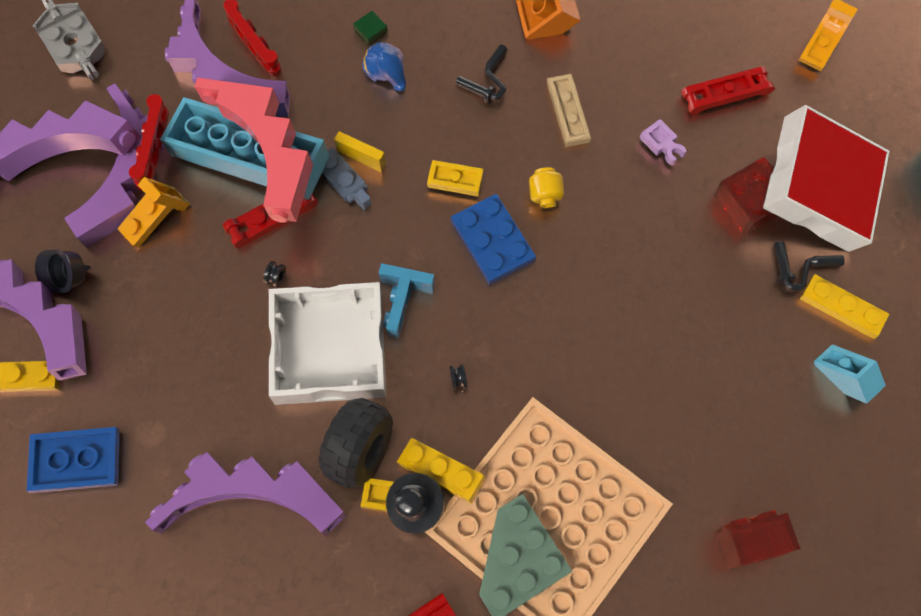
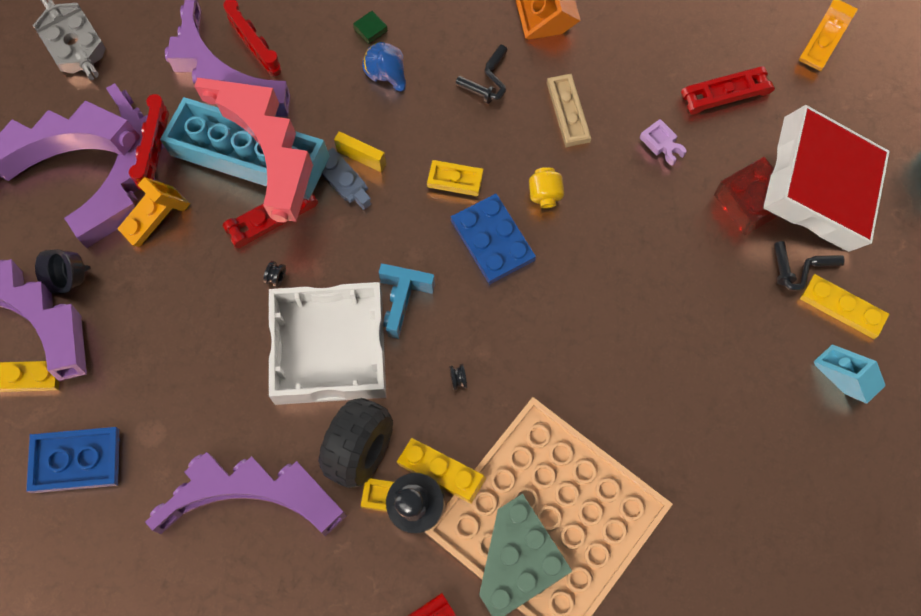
clear red brick [715,510,801,570] -> none

